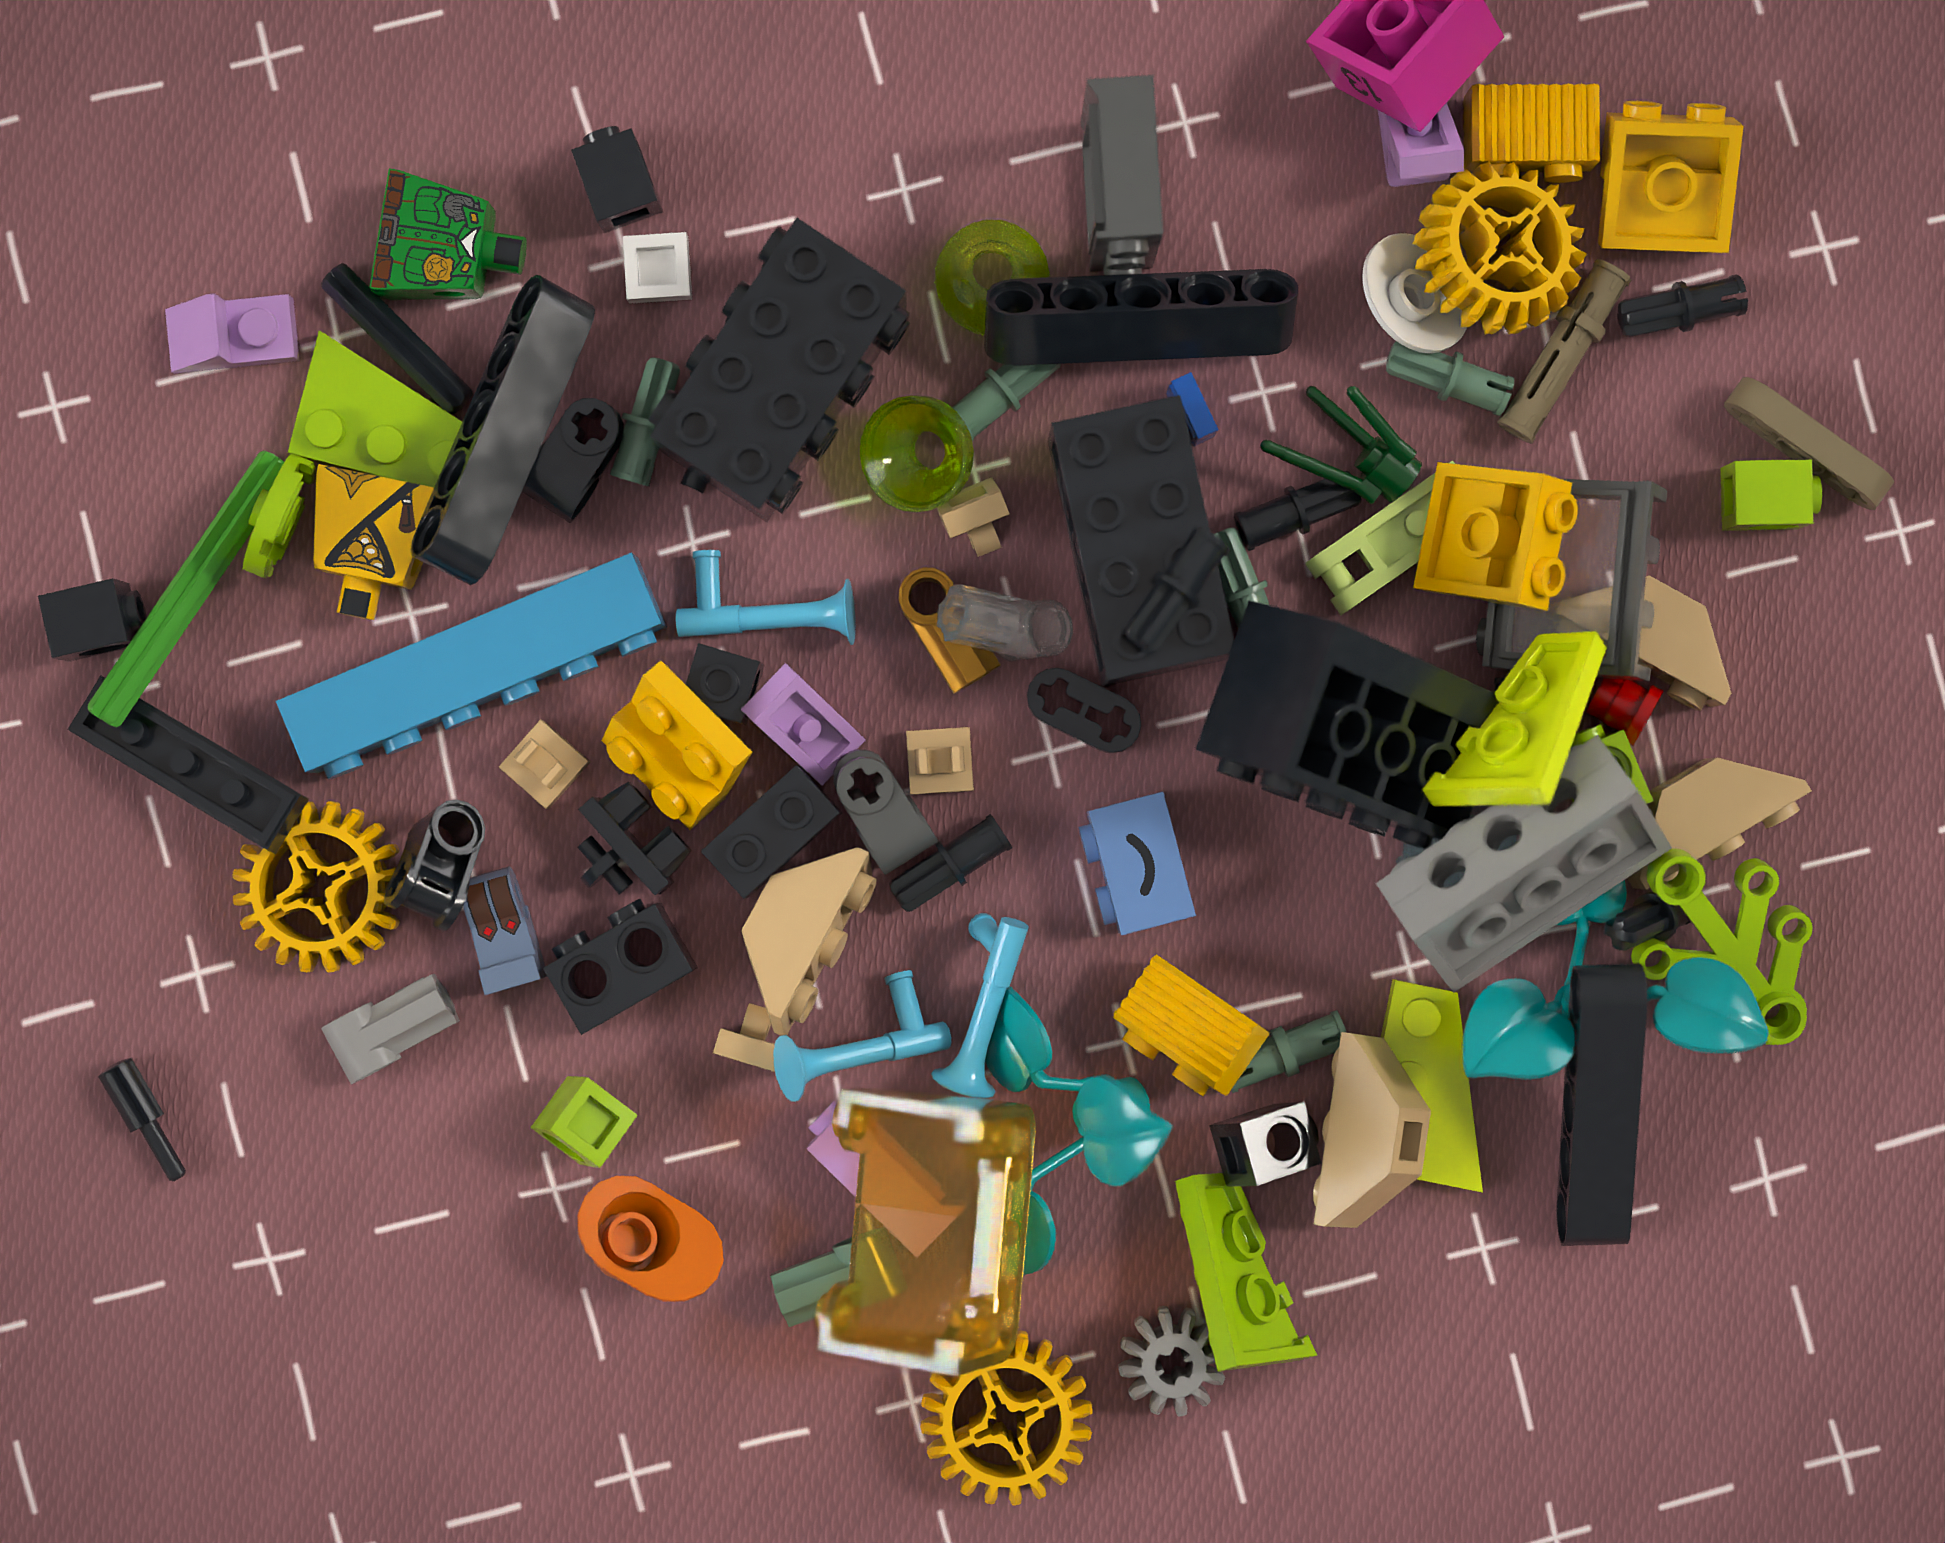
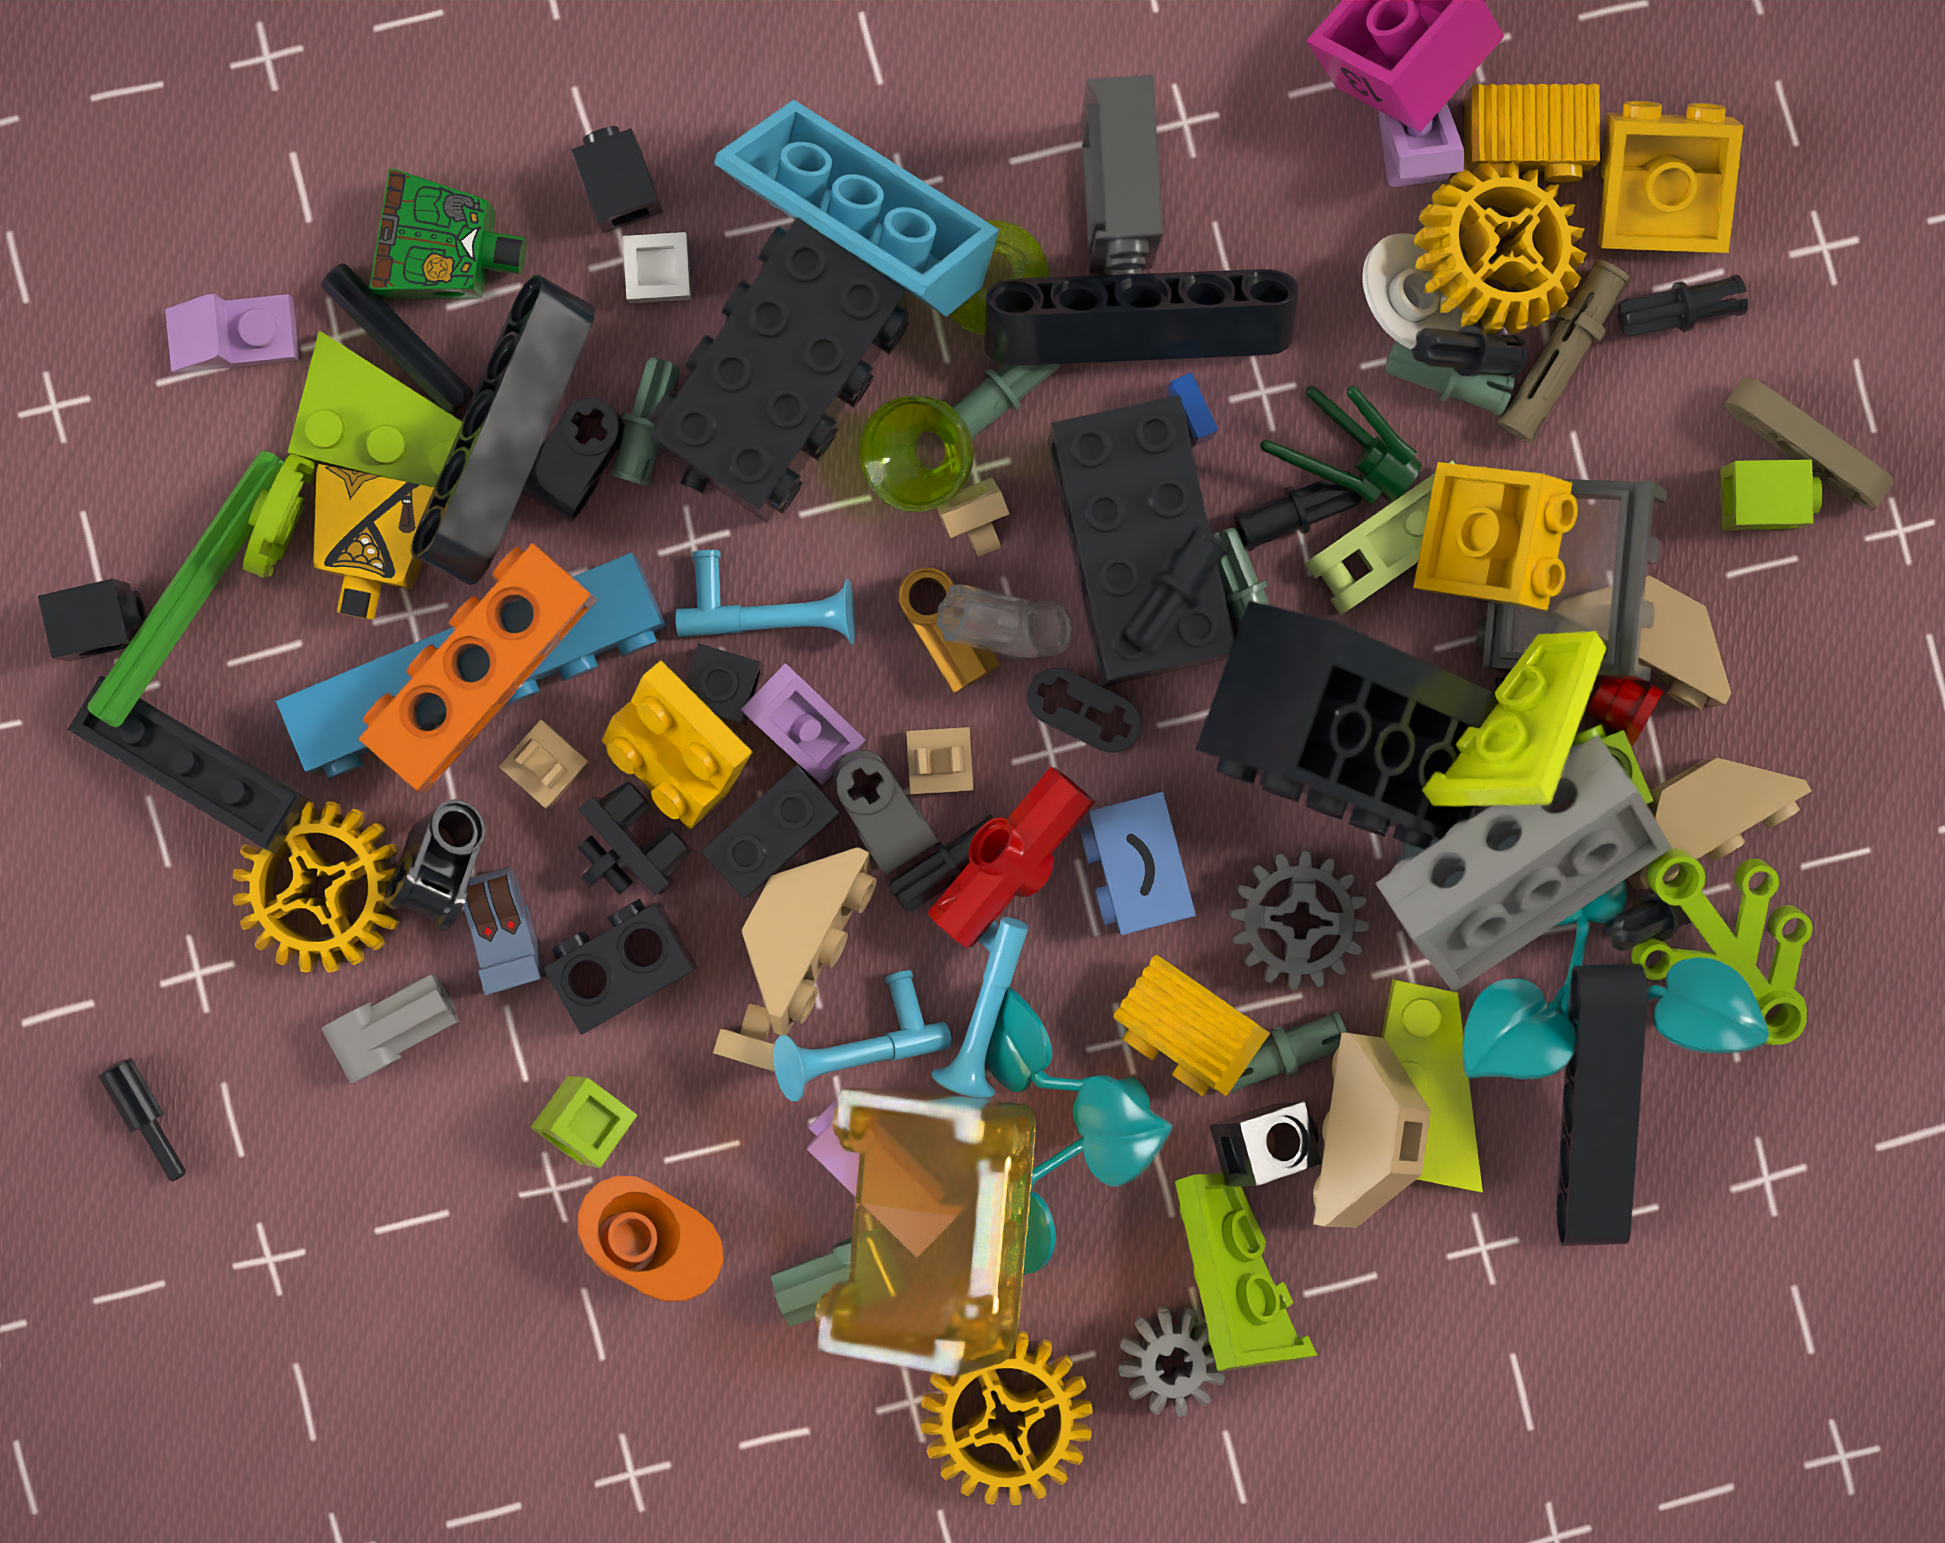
none -> orange brick [358,543,598,792]
none -> medium azure slope [714,99,999,317]
none -> red piece [927,766,1095,948]
none -> dark grey gear [1229,851,1369,990]
none -> black axle [1412,325,1528,377]

